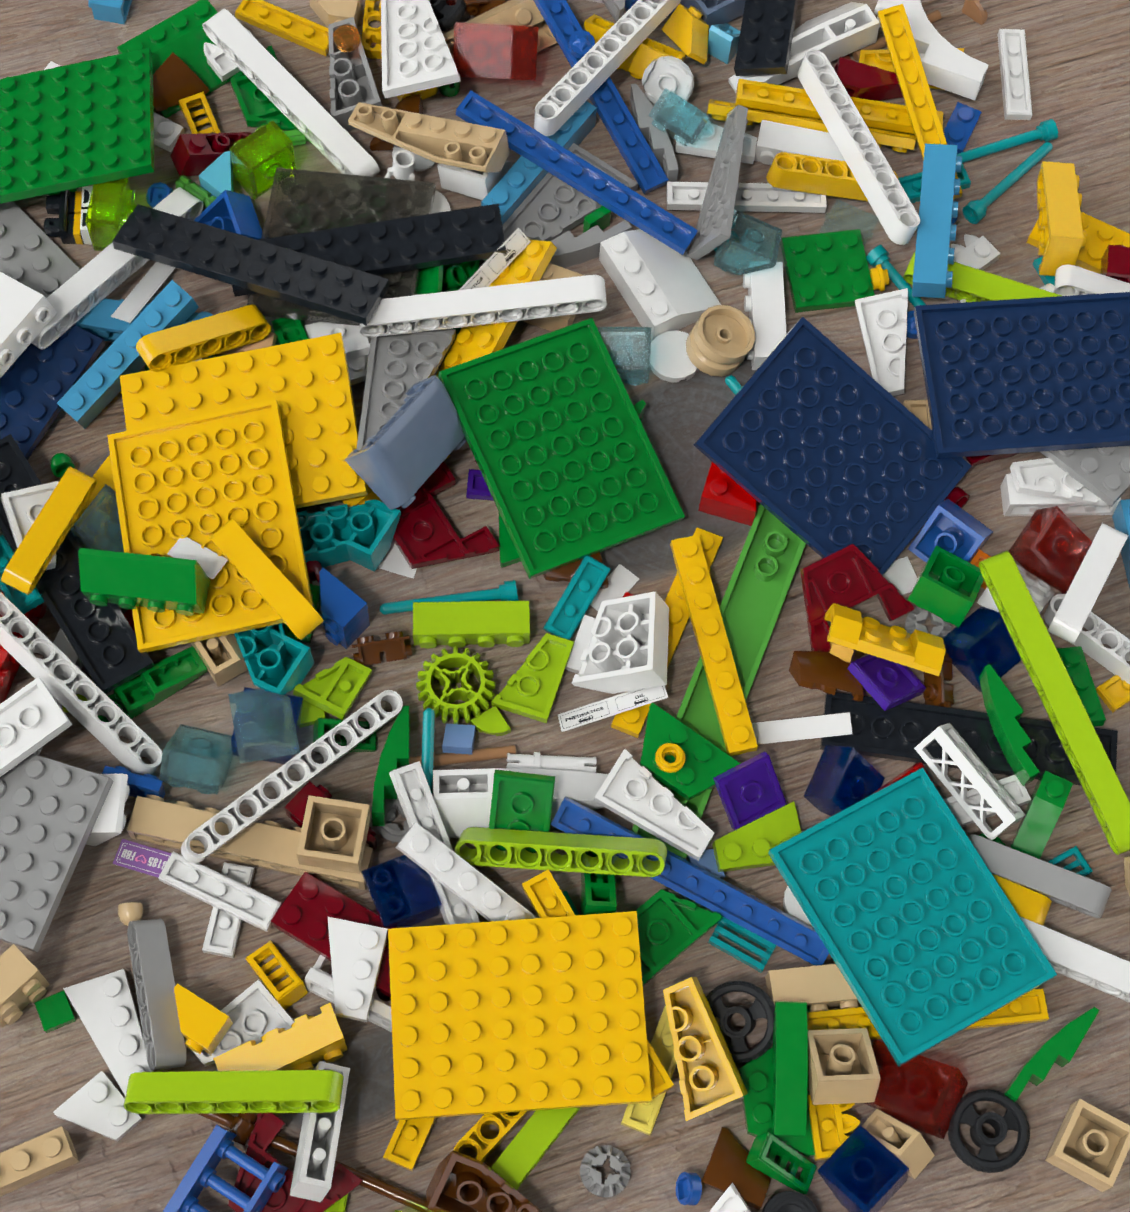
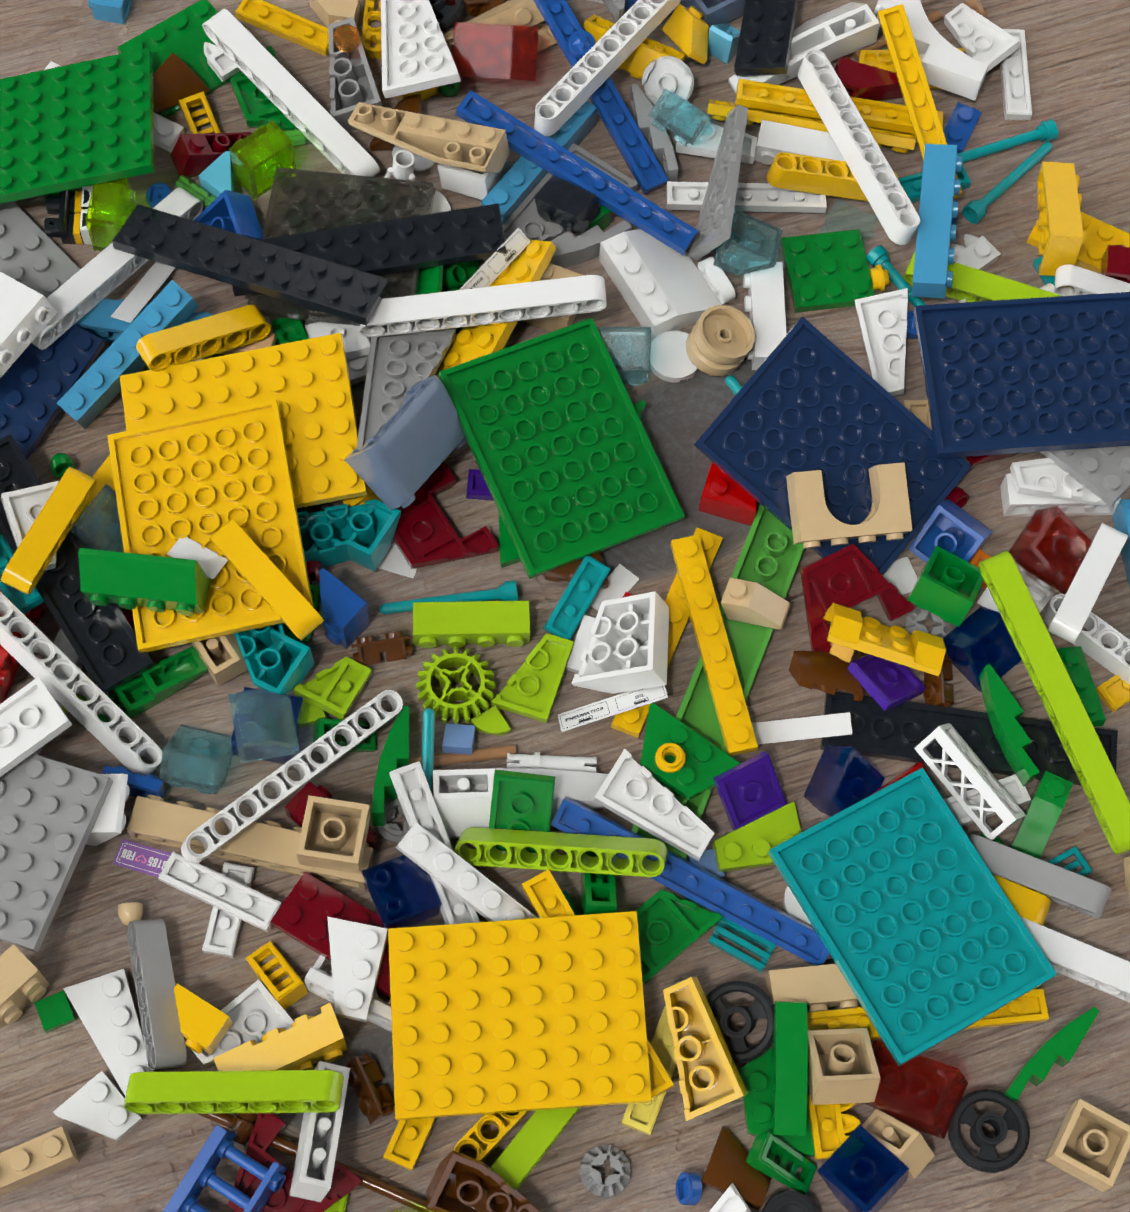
none -> reddish brown hinge [346,1054,395,1125]
none -> black brick [534,175,600,235]
none -> white beam [698,257,735,305]
none -> tan slope [721,578,790,630]
none -> tan arch [786,462,913,549]
none -> white wing [944,3,1020,73]

